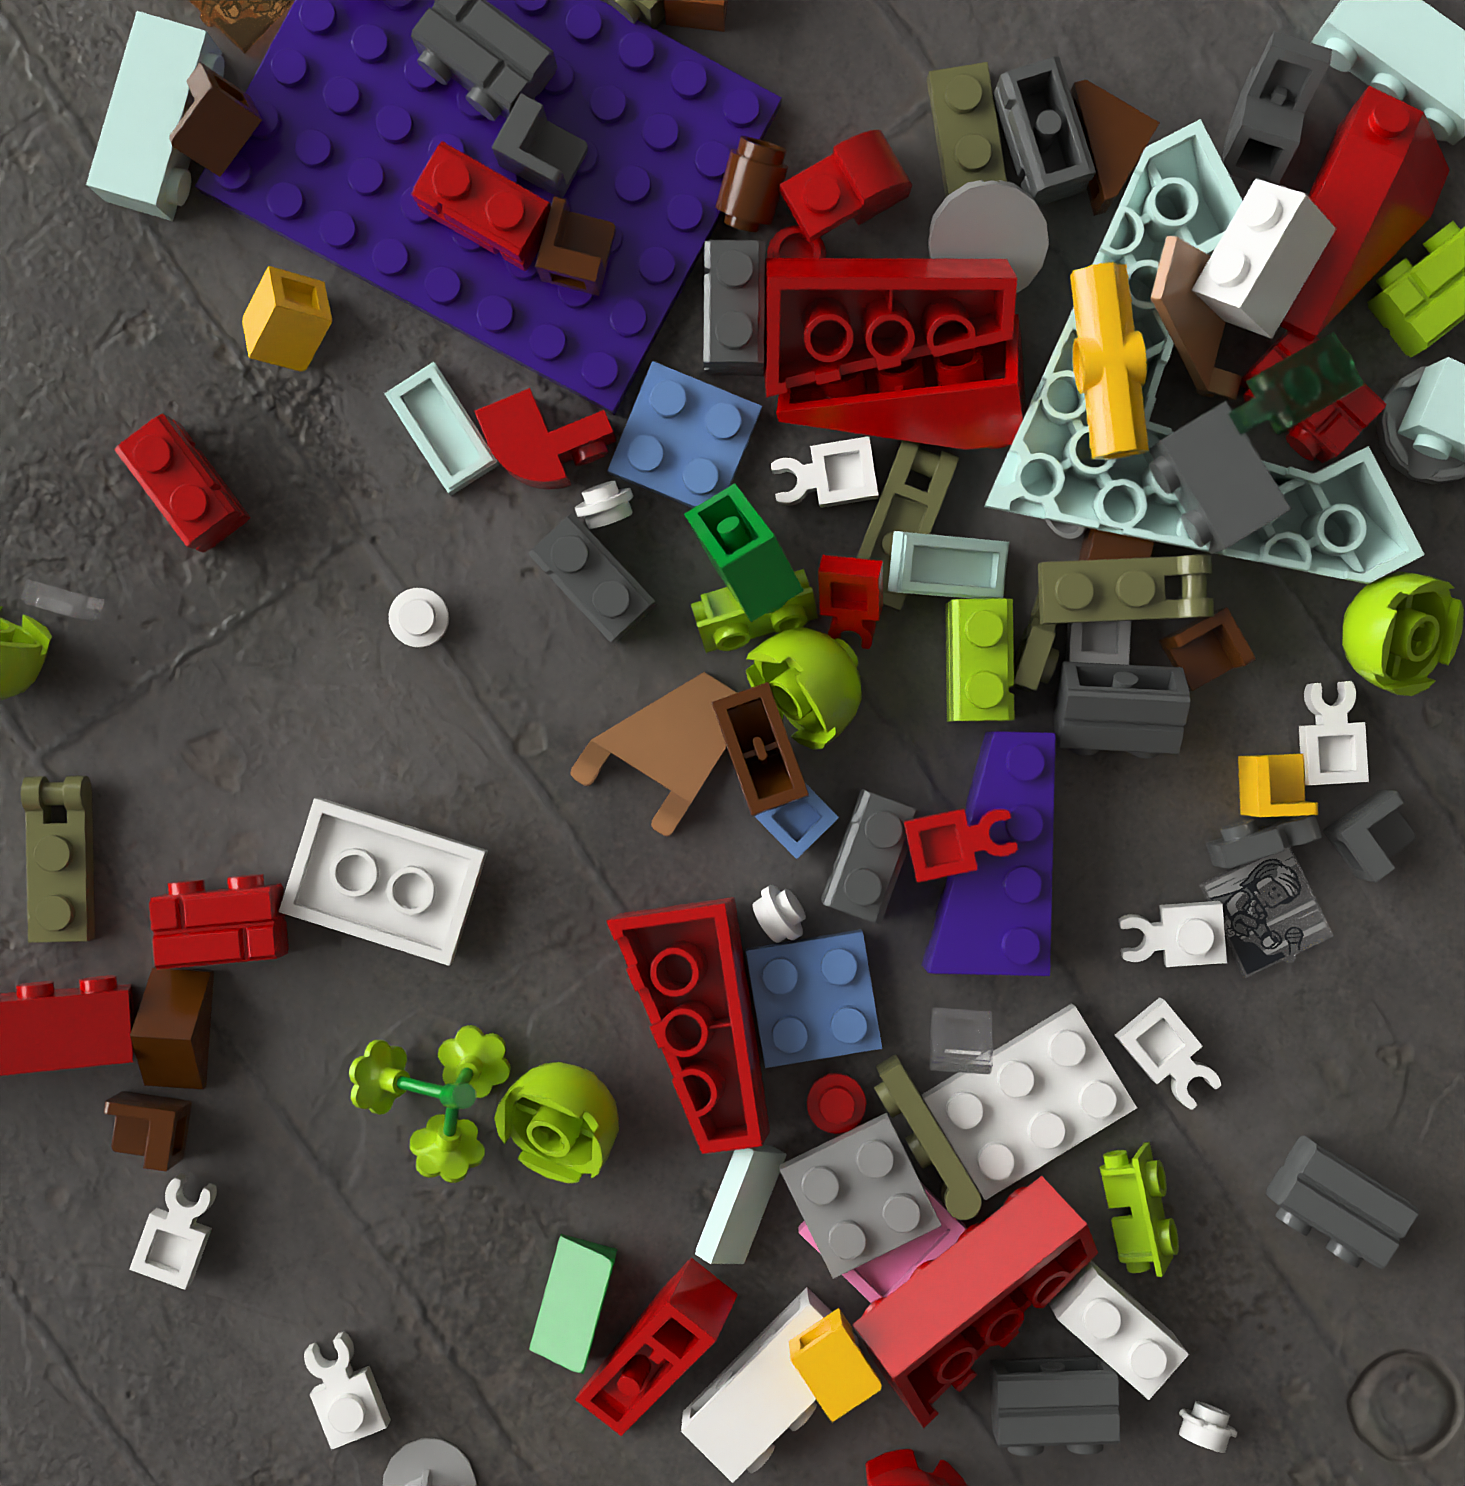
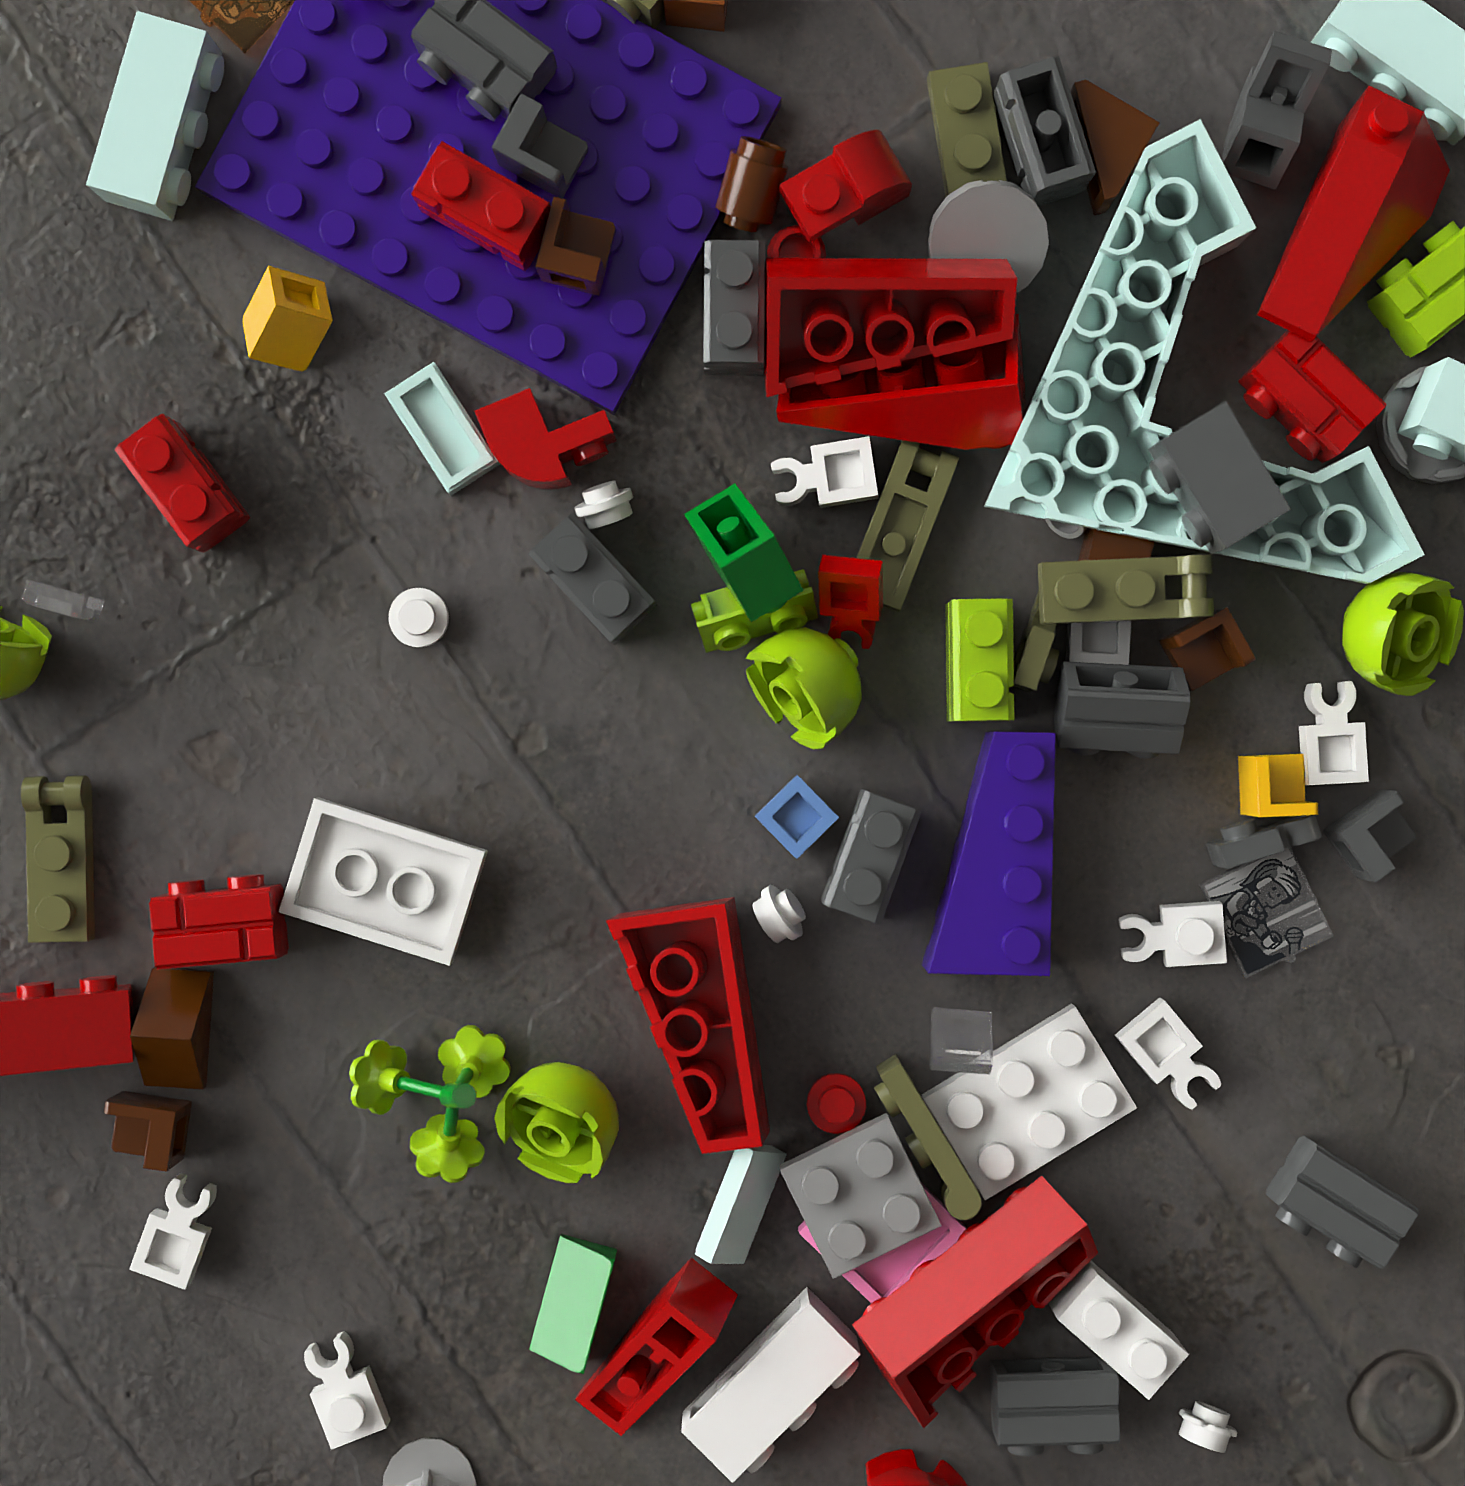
reddish brown panel [169,62,262,177] -> none
medium nougat flag [571,672,737,836] -> none
medium blue plate [607,361,762,508] -> none
reddish brown slope [711,682,809,817] -> none
medium blue plate [746,929,882,1068] -> none
yellow panel [789,1308,881,1422] -> none
light aqua tile [888,531,1009,599] -> none
red plate [904,808,1018,883] -> none
yellow piece [1070,262,1149,460] -> none
lime hinge [1099,1142,1179,1277] -> none
medium nougat flag [1151,236,1242,400] -> none
white brick [1192,179,1336,339] -> none
clear green hinge [1228,332,1364,436] -> none

